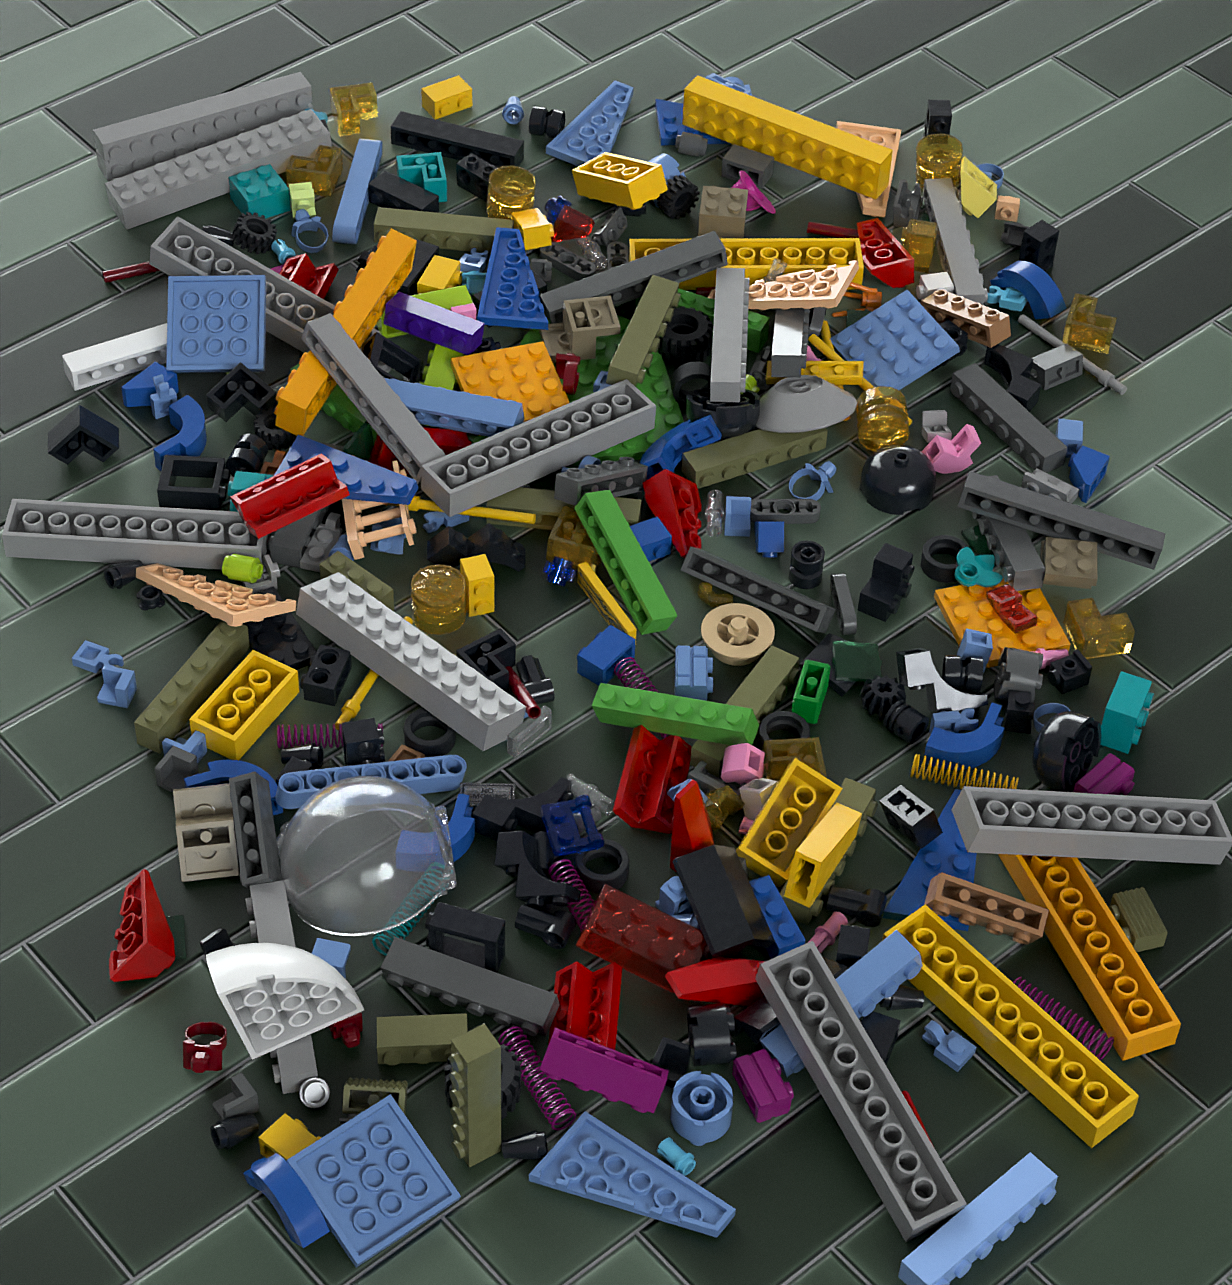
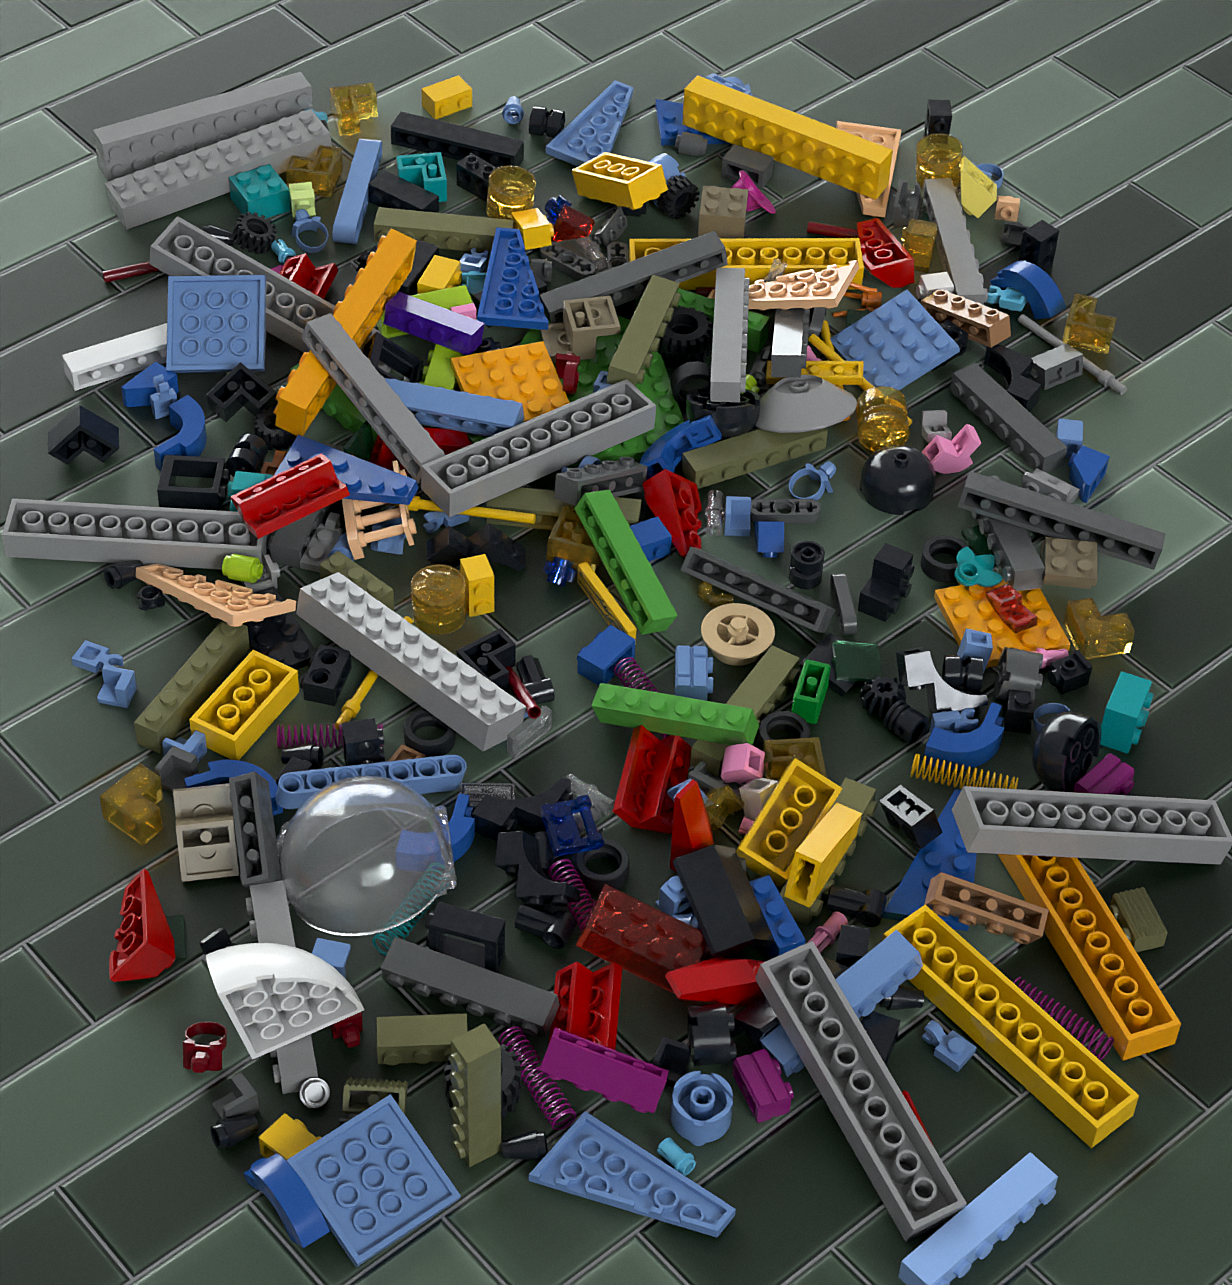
none -> clear yellow brick [100,763,163,846]

